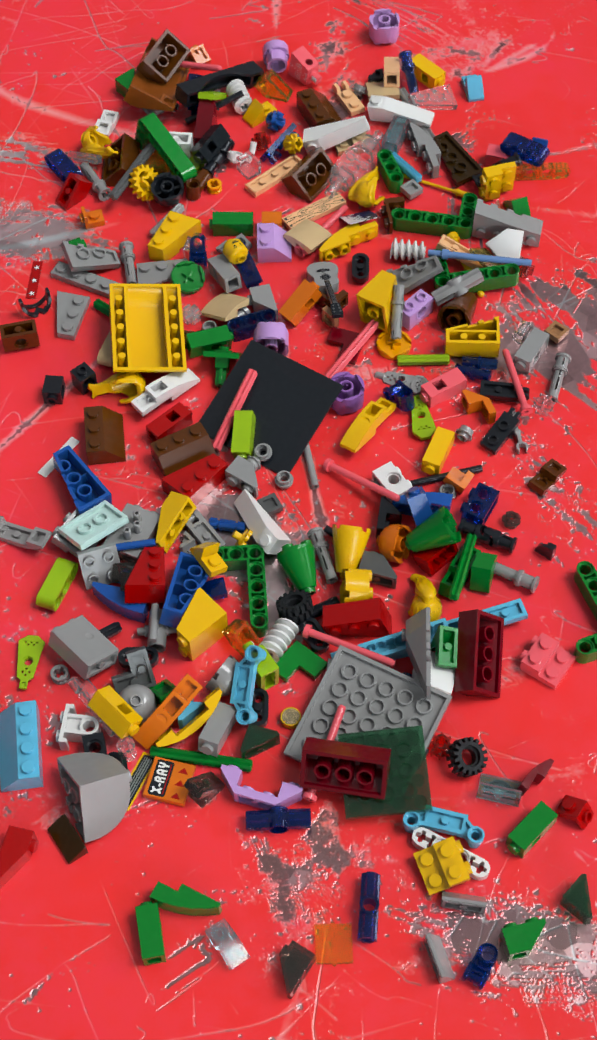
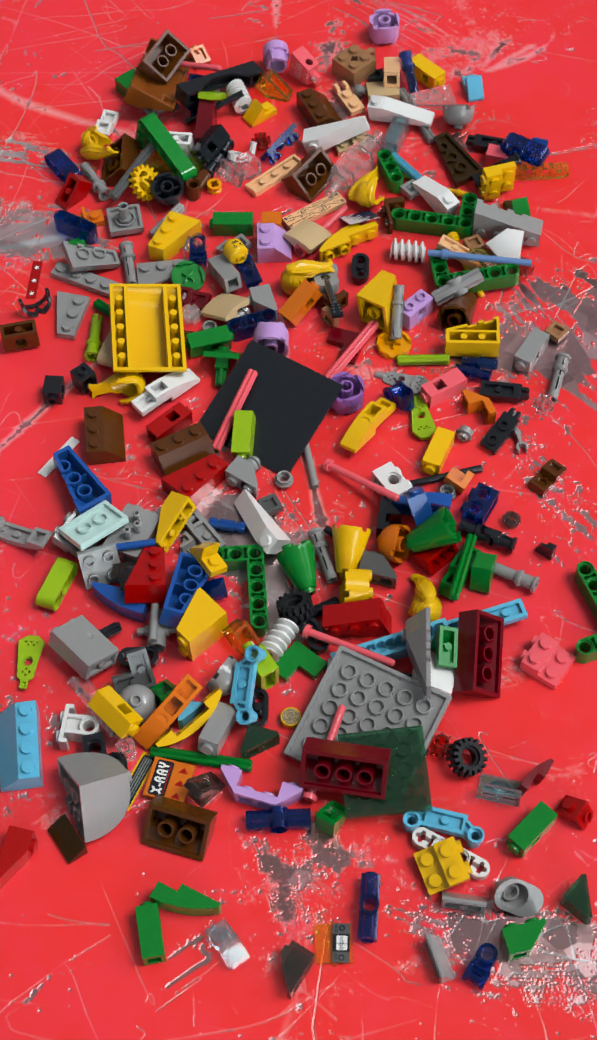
light grey bush [50,664,70,685] -> none
clear axle [65,151,102,164] -> none
yellow plant [231,529,253,546] -> none
light grey plate [254,443,272,462] -> none
blue gear [266,110,286,131] -> none
yellow gear [283,133,303,154] -> none
light grey wing [386,255,444,294] -> none
light grey slope [407,123,441,179] -> none
coral bar [502,349,533,416] -> none
clear bush [512,320,534,344] -> none
none -> clear blue beam [53,210,98,245]
none -> lime pin [84,314,103,362]
none -> light grey plate [106,202,144,237]
none -> reddish brown slope [141,795,218,861]
none -> dark red slope [180,286,212,311]
none -> clear hips [218,158,248,188]
none -> yellow hair [281,259,335,295]
none -> green slope [315,800,351,838]
none -> medium nougat hinge [332,44,376,87]
none -> sticker [332,923,350,963]
none -> white slope [412,175,460,215]
none -> light grey cylinder [443,104,475,129]
none -> medium nougat plate [462,234,486,251]
none -> black hinge [466,134,511,152]
none -> light grey piece [494,876,544,917]

